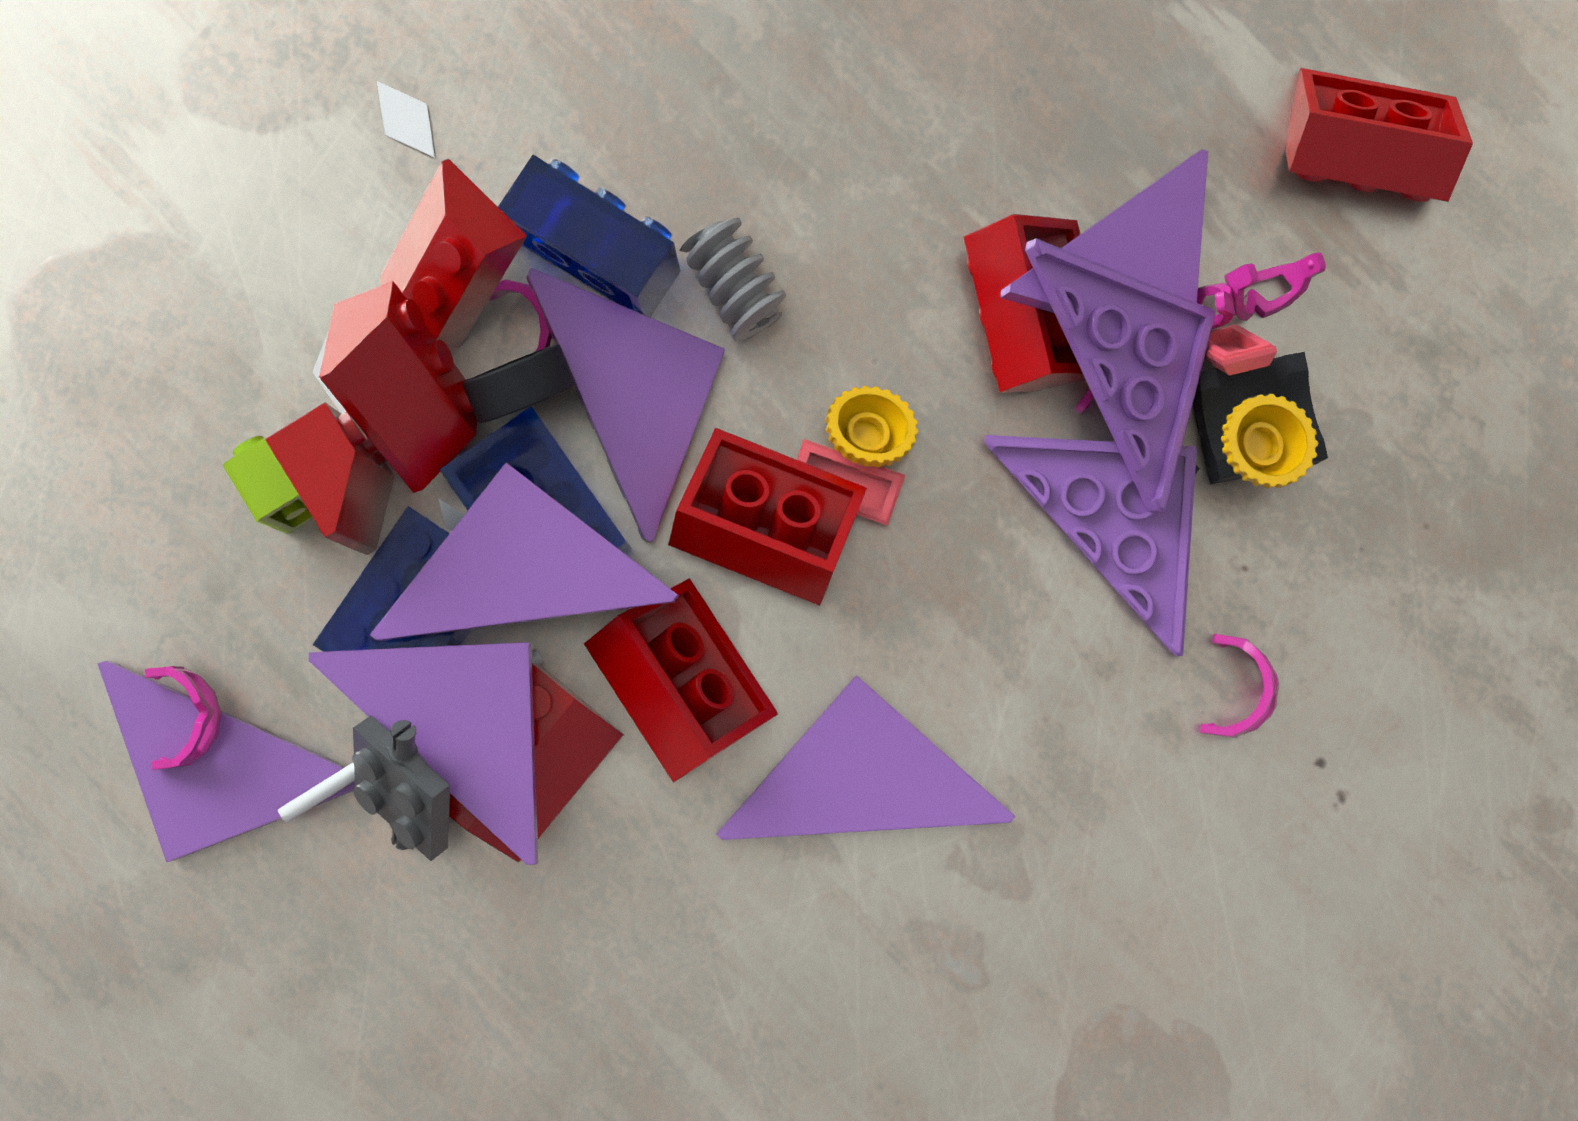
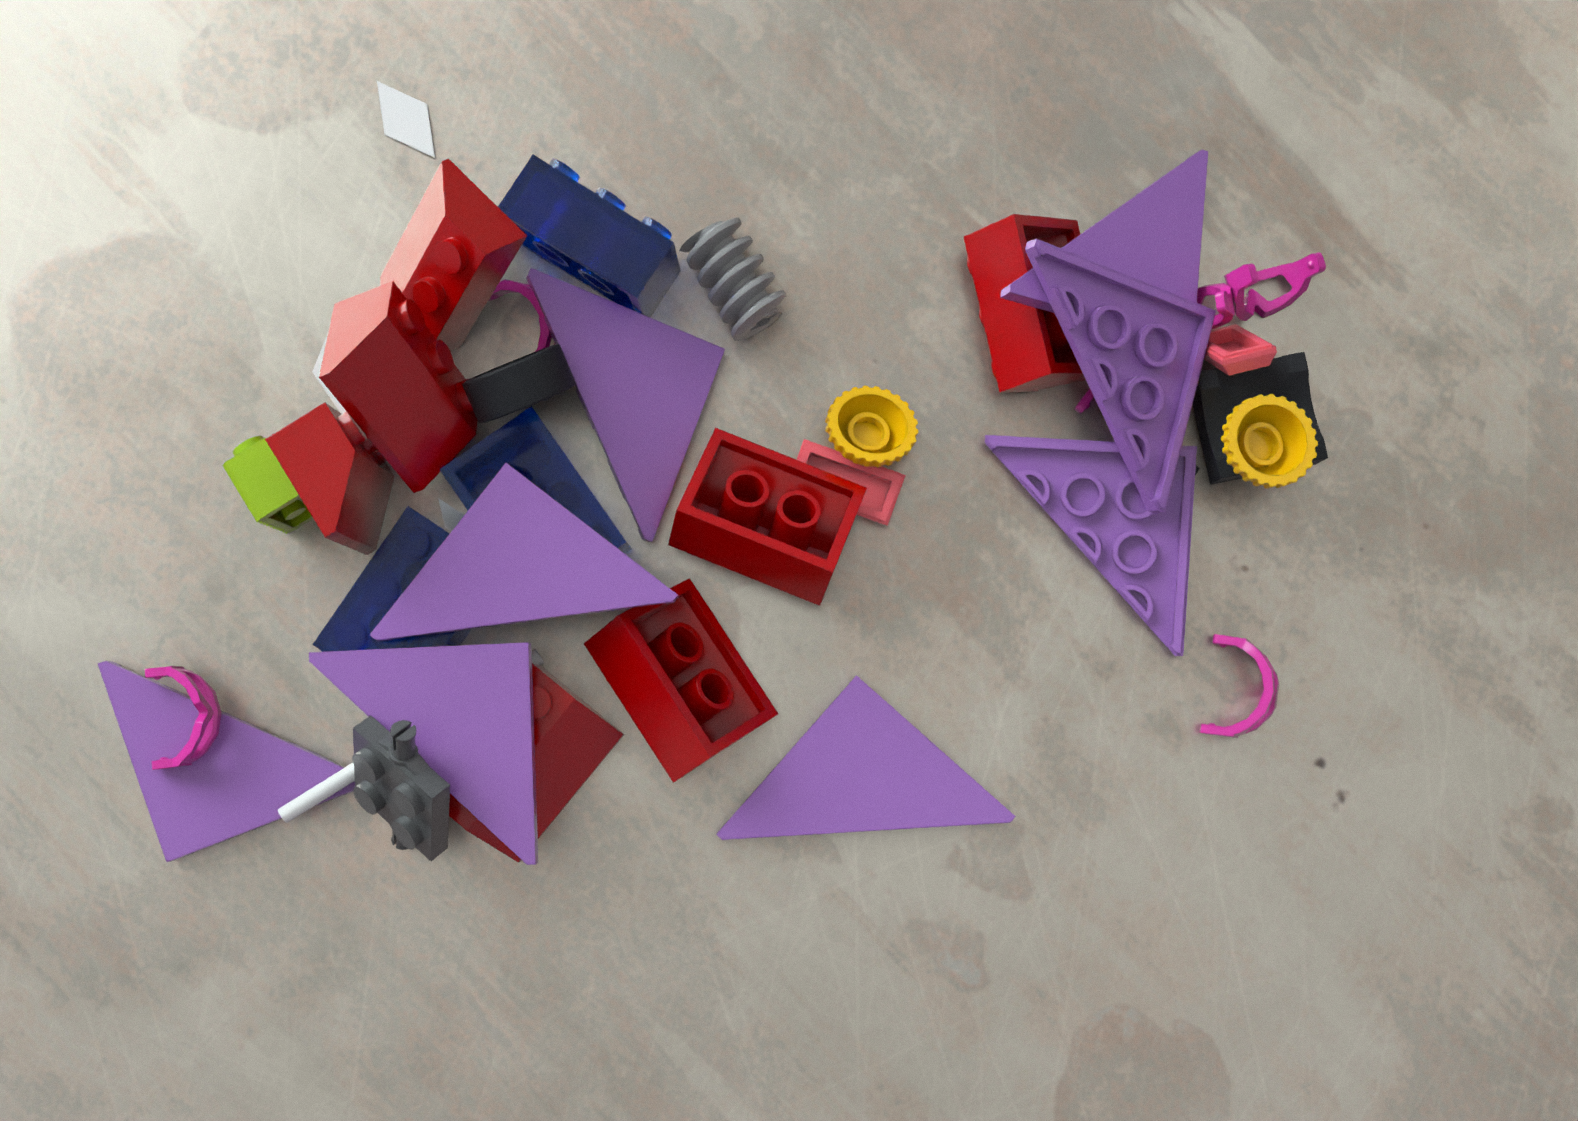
red slope [1285,68,1473,202] -> none

